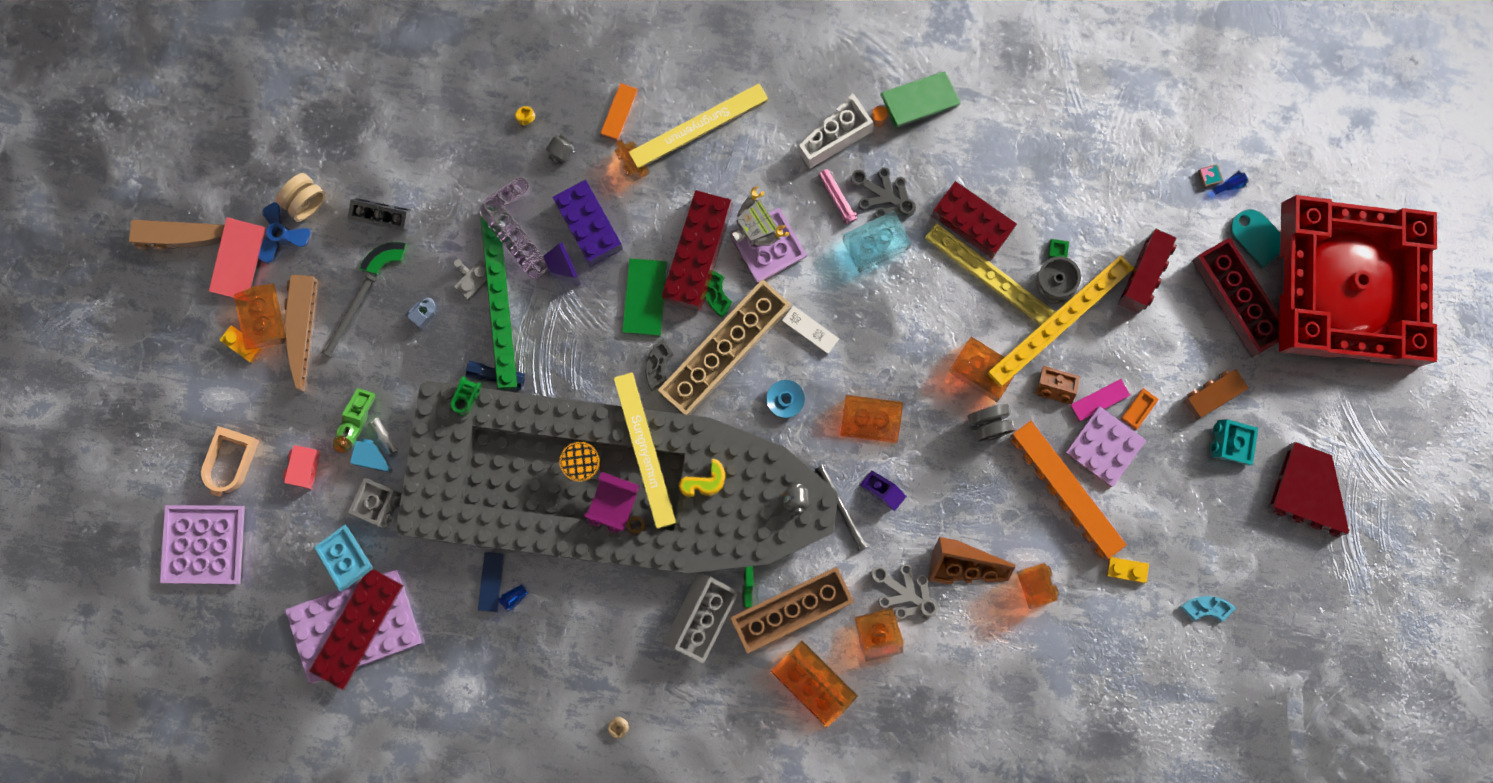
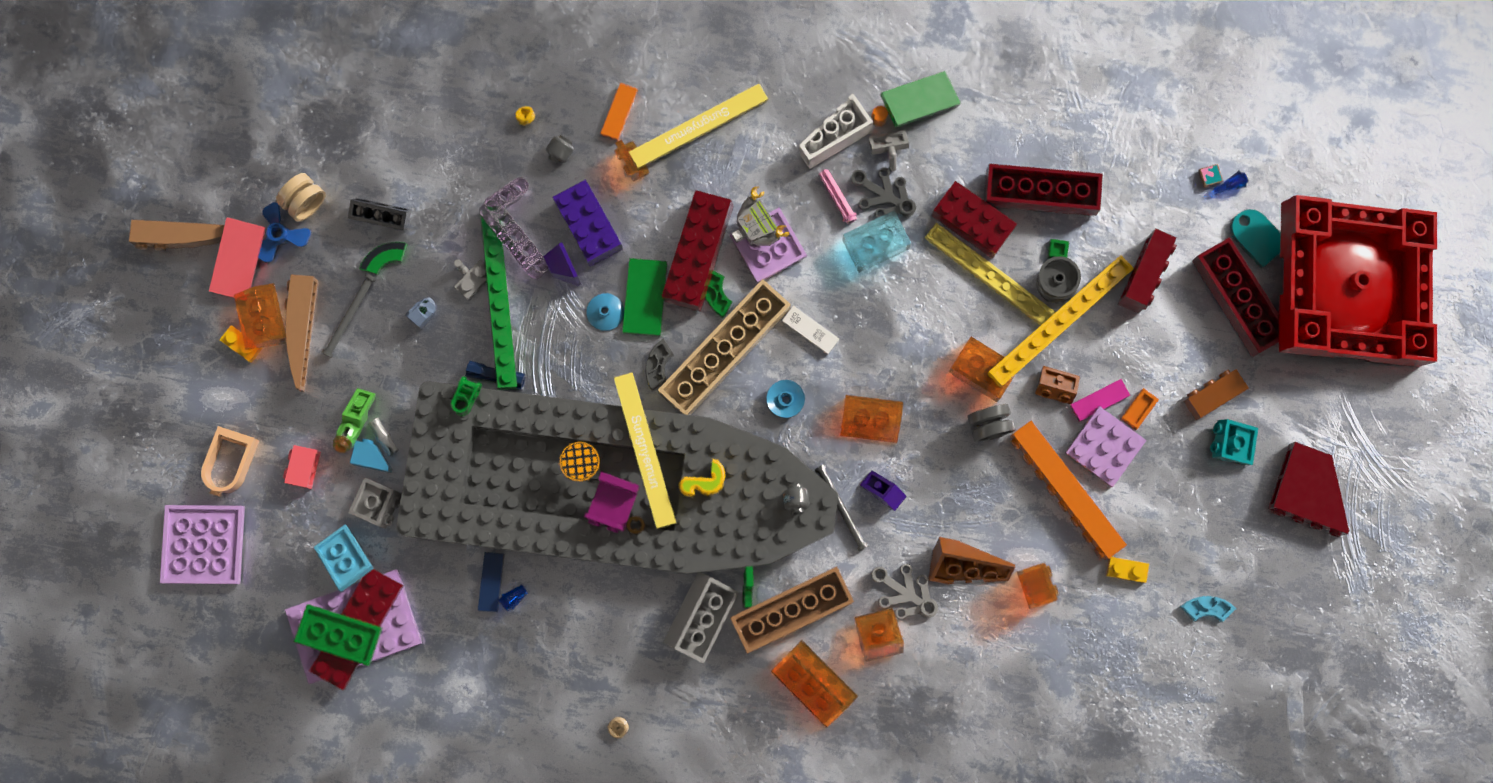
none -> green tile [293,604,383,666]
none -> dark azure dish [586,293,624,331]
none -> light grey plate [868,130,909,171]
none -> dark red brick [984,163,1103,216]

